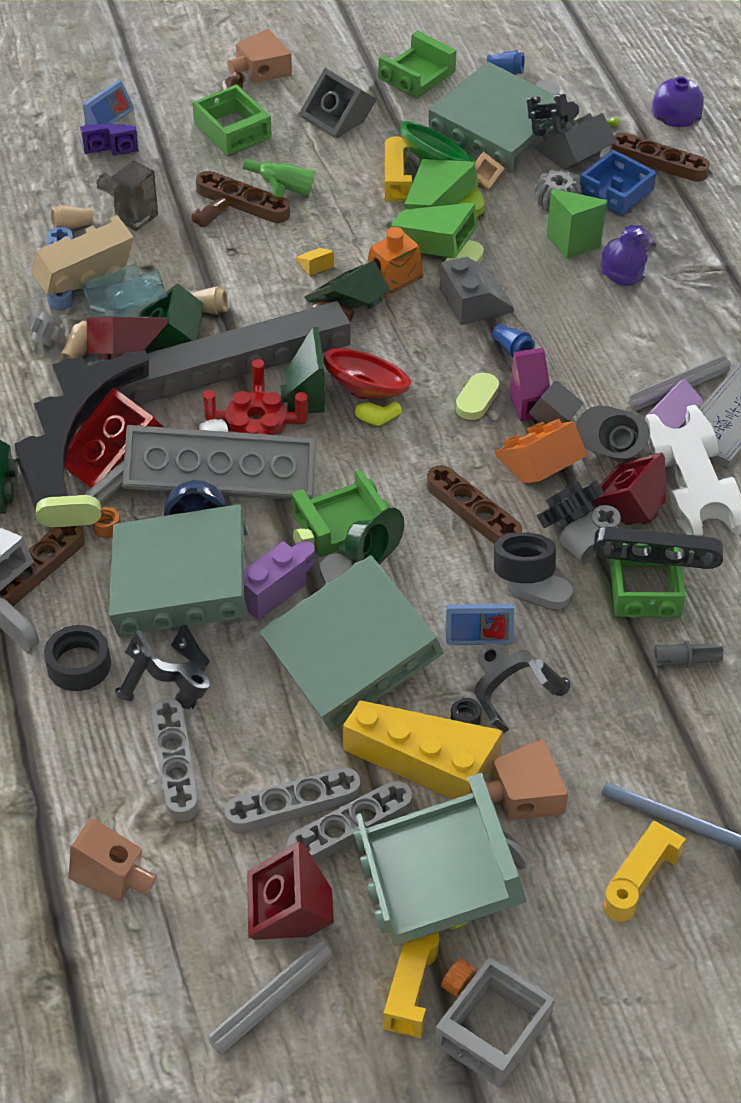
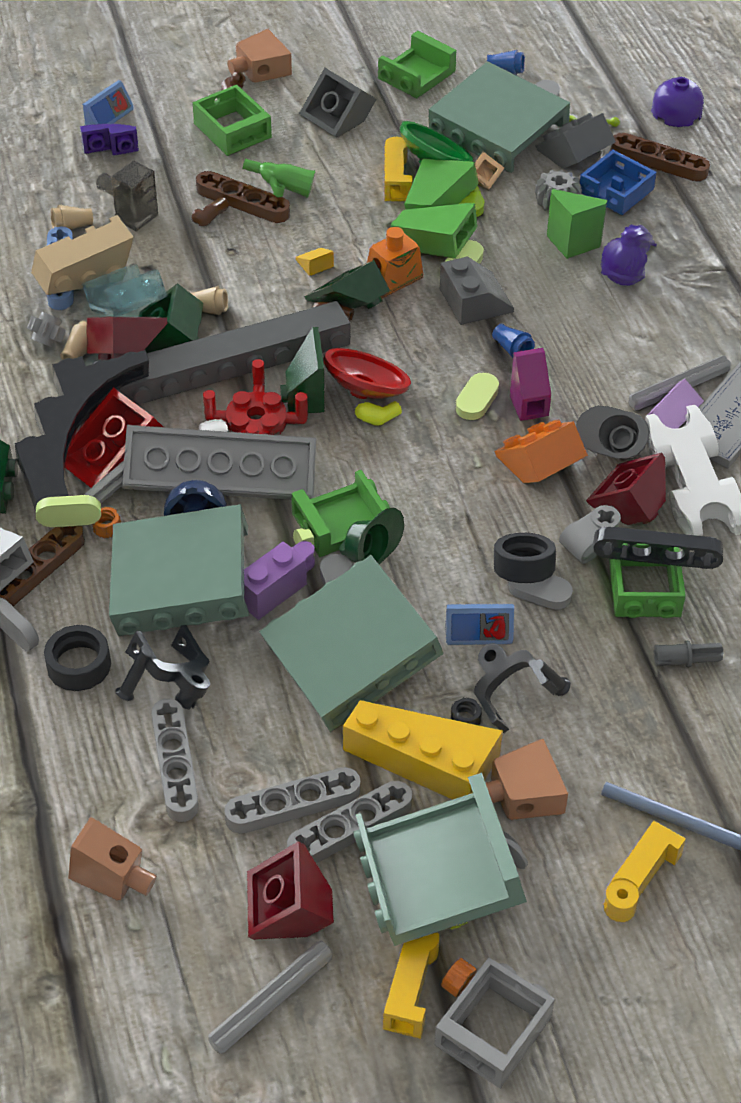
reddish brown beam [427,465,522,544] -> none
black piece [527,94,579,136] -> none
dark grey panel [529,381,584,424] -> none
black gear [536,480,604,529] -> none

